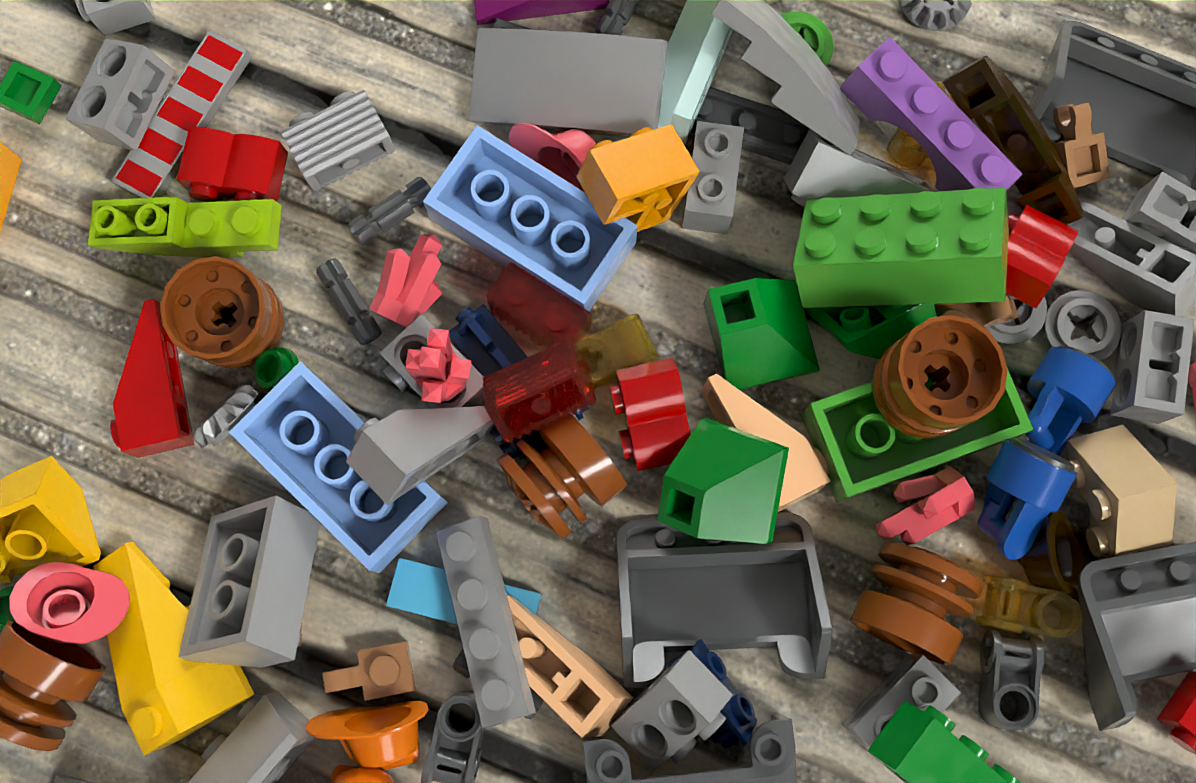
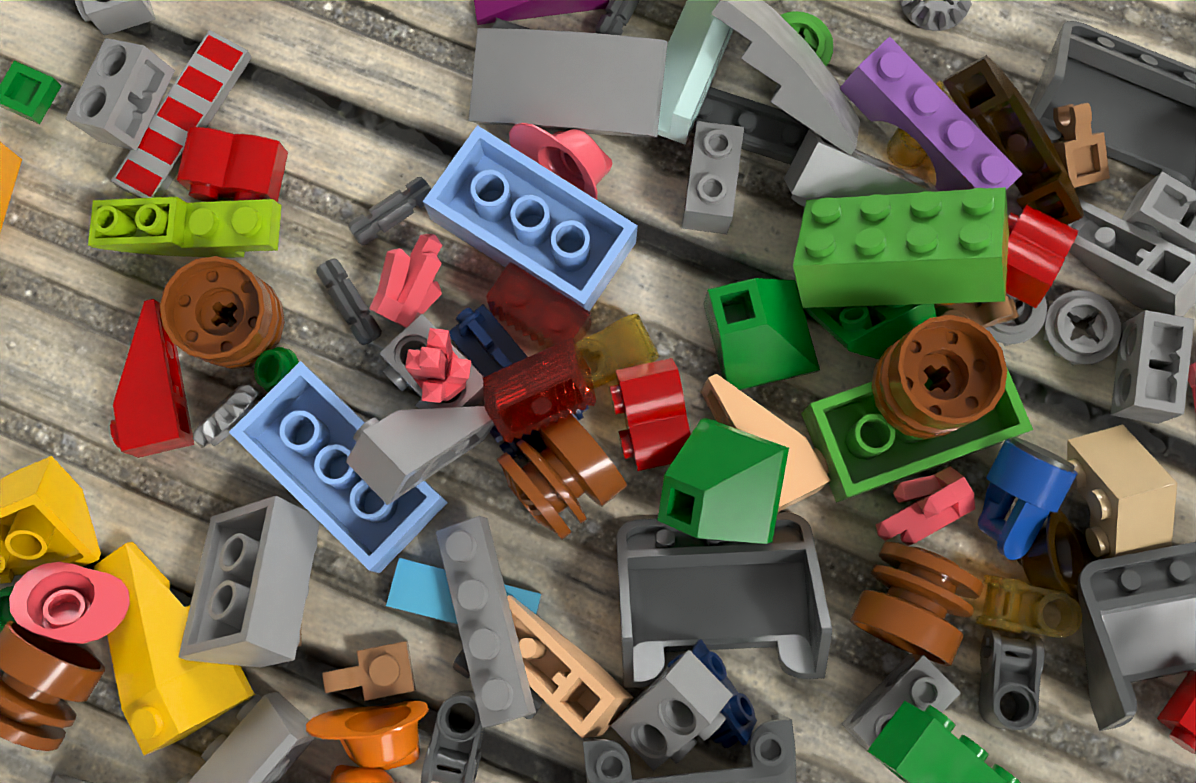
light grey brick [281,90,395,191] -> none
light orange brick [577,124,700,232] -> none
blue piece [1025,346,1116,456] -> none

